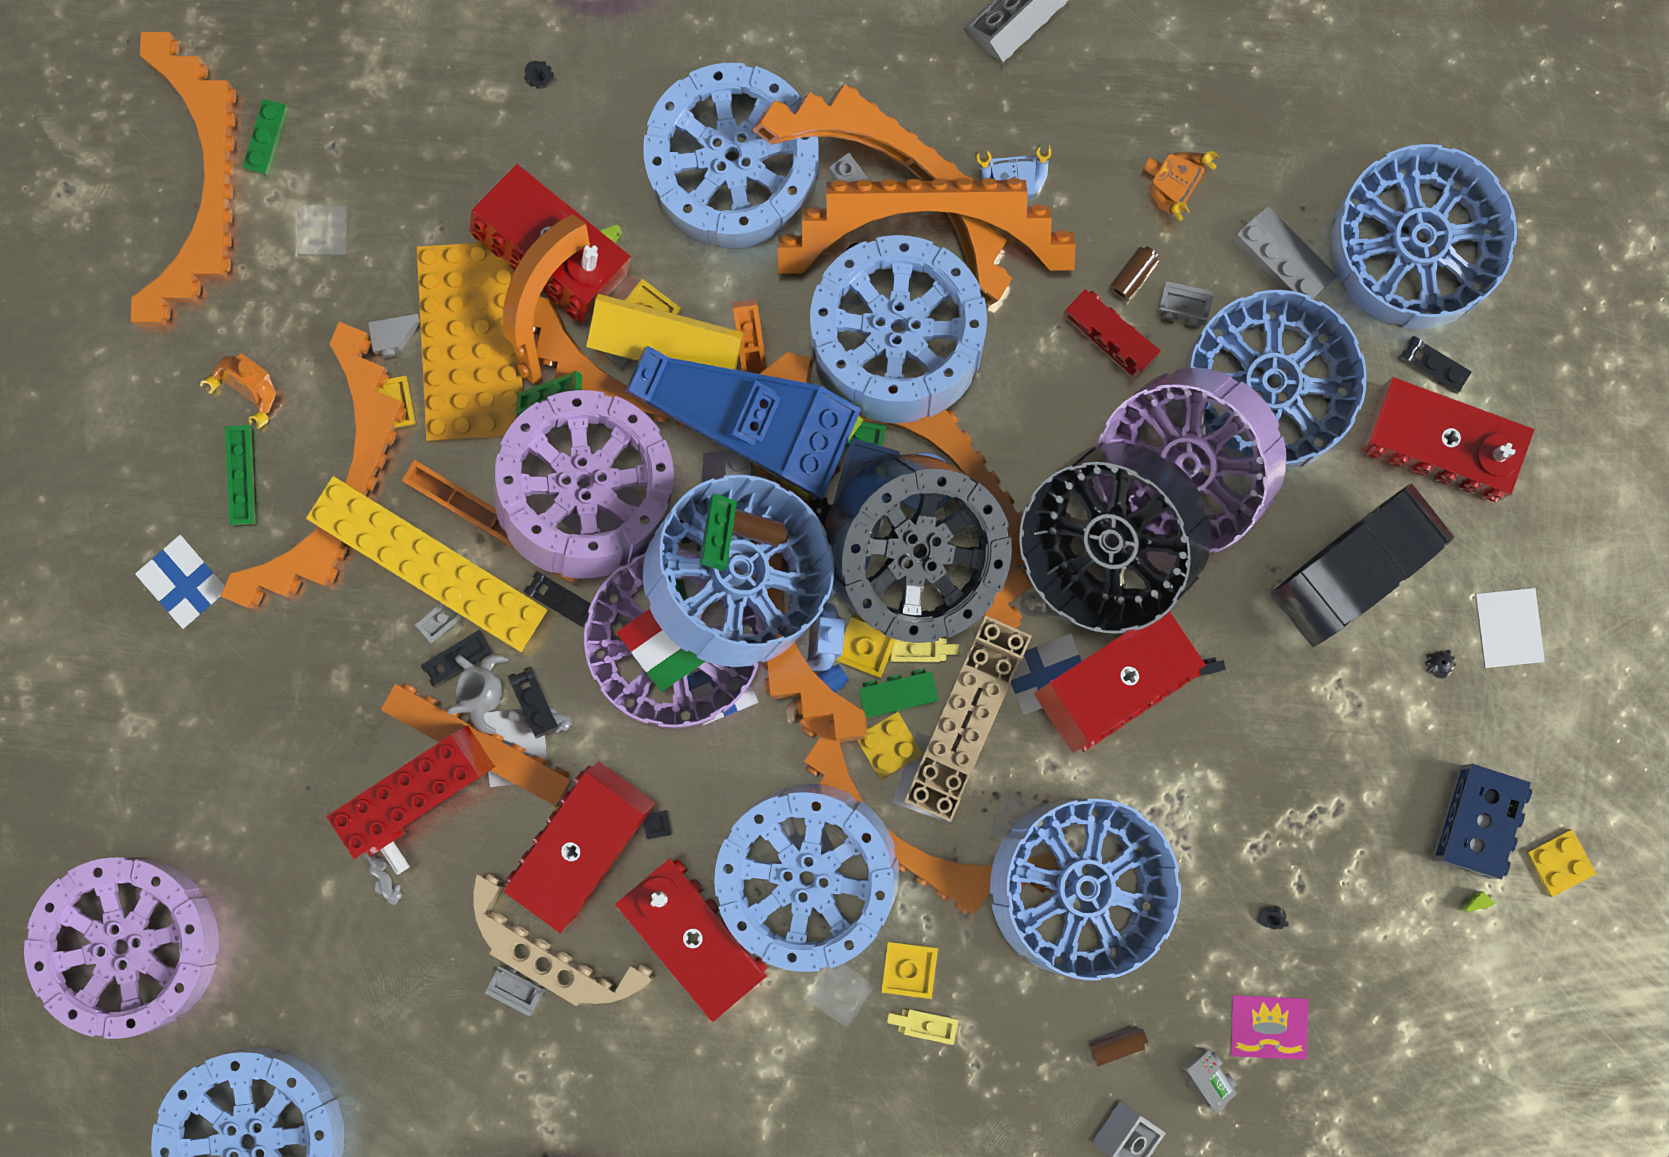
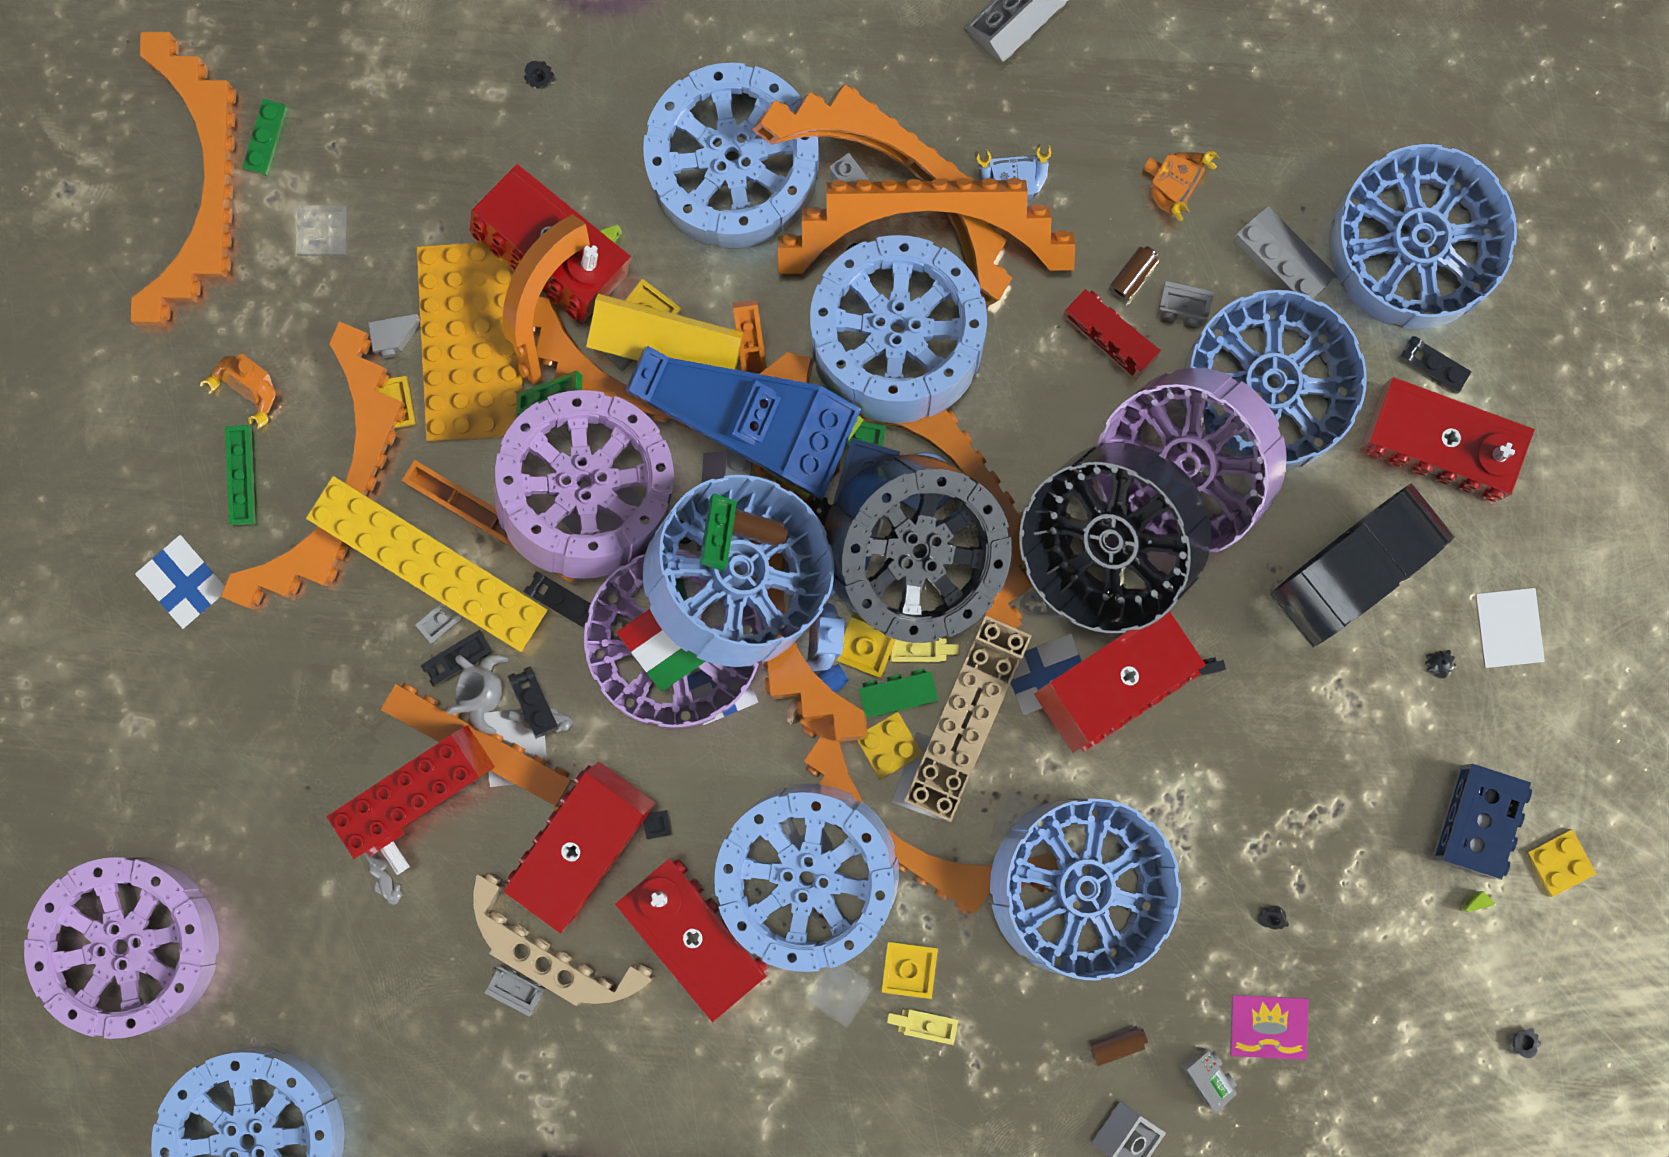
none -> black animal [1510,1028,1541,1059]

